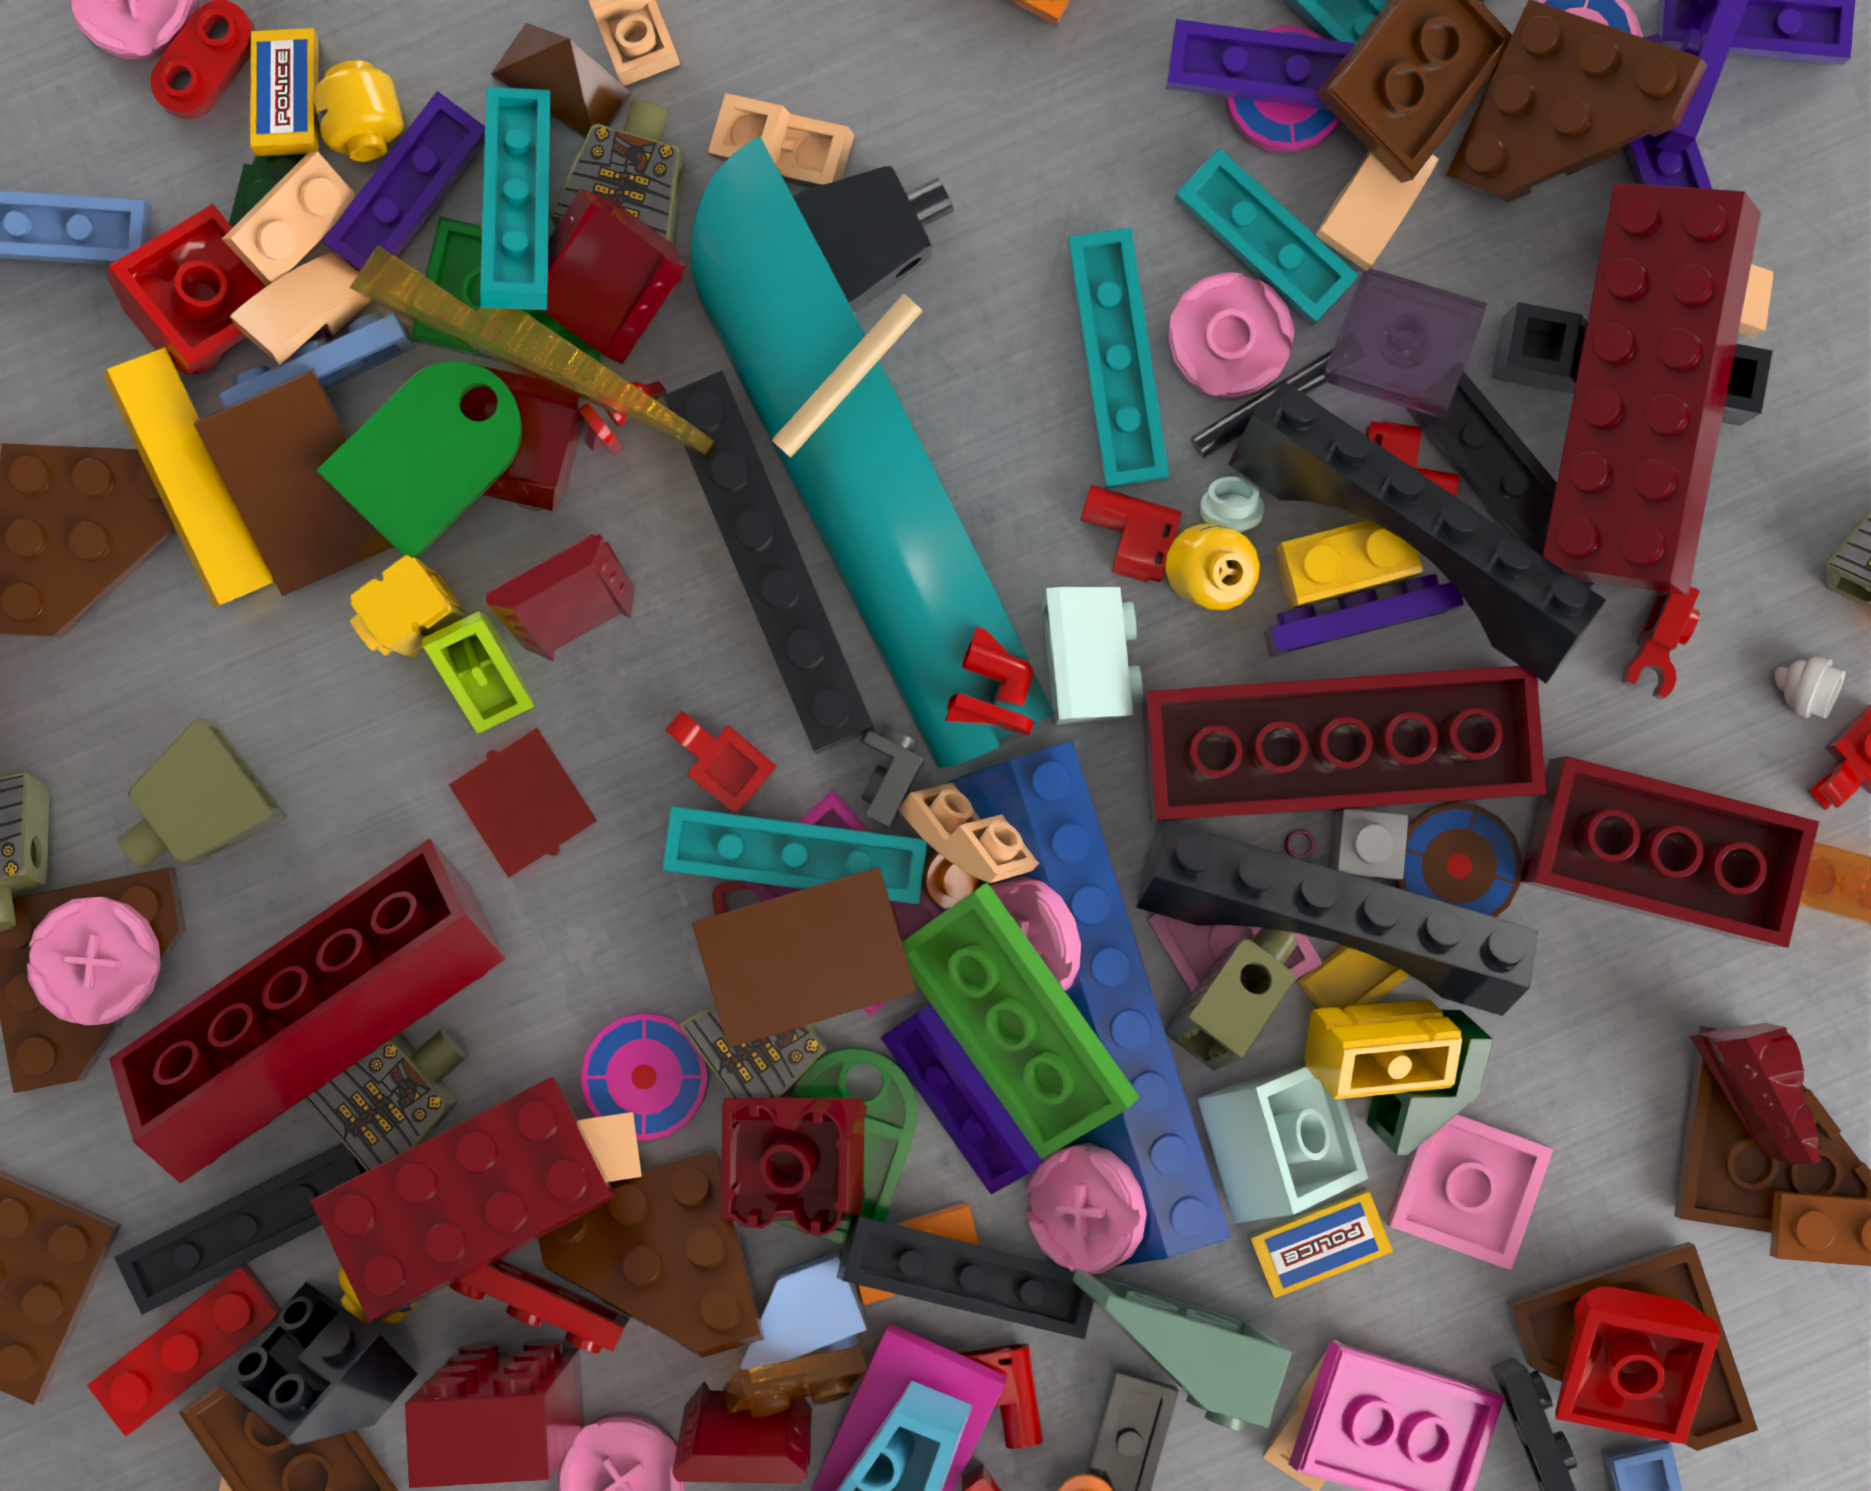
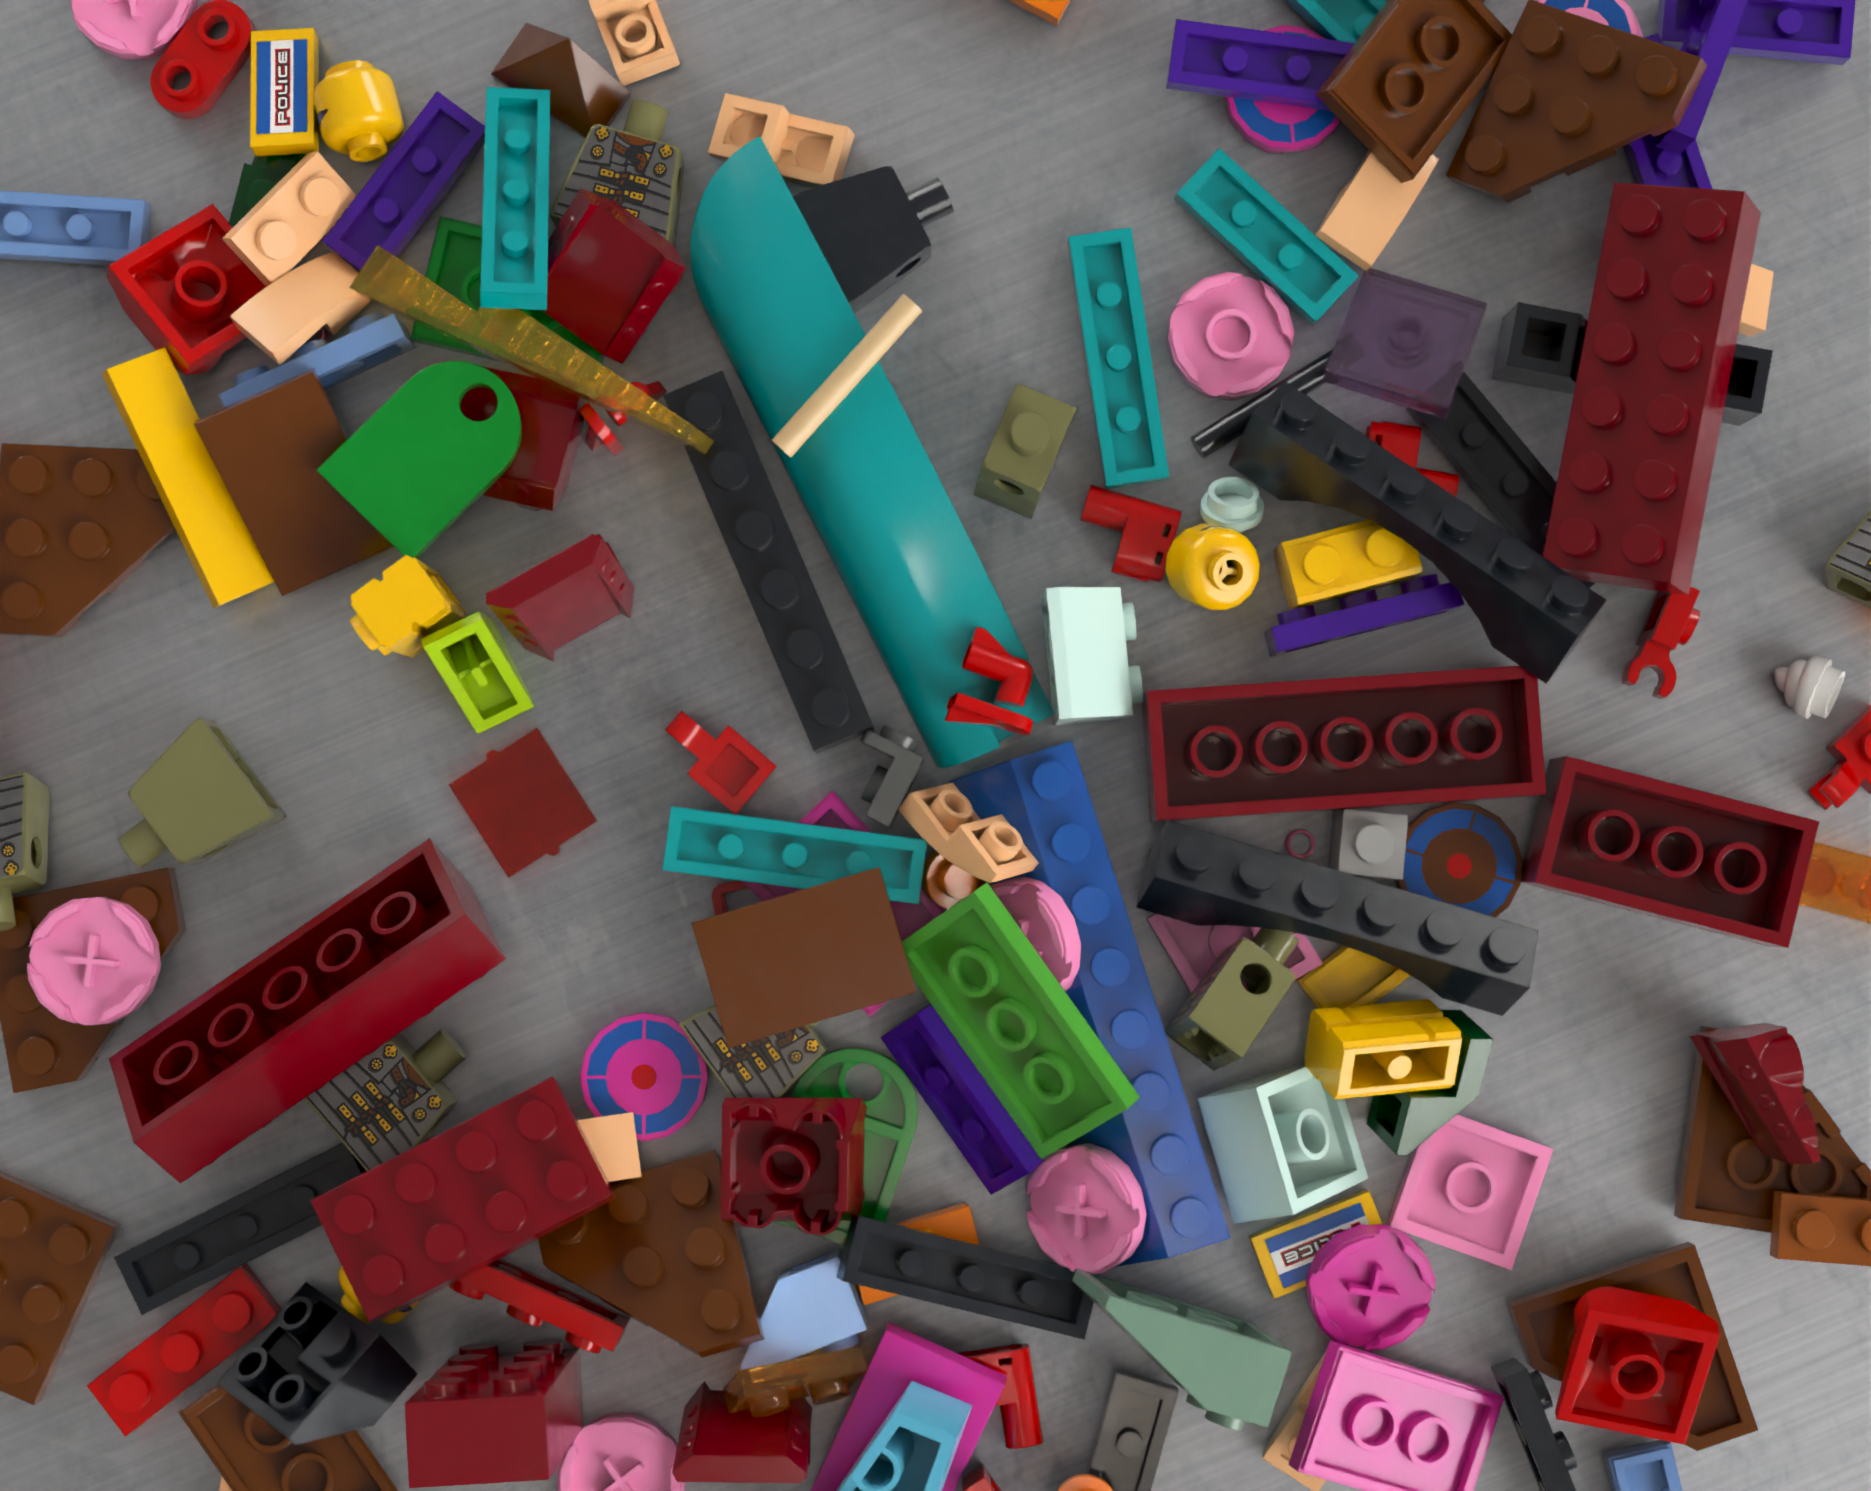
none -> olive torso [974,383,1078,519]
none -> dark pink tile [1305,1224,1436,1351]

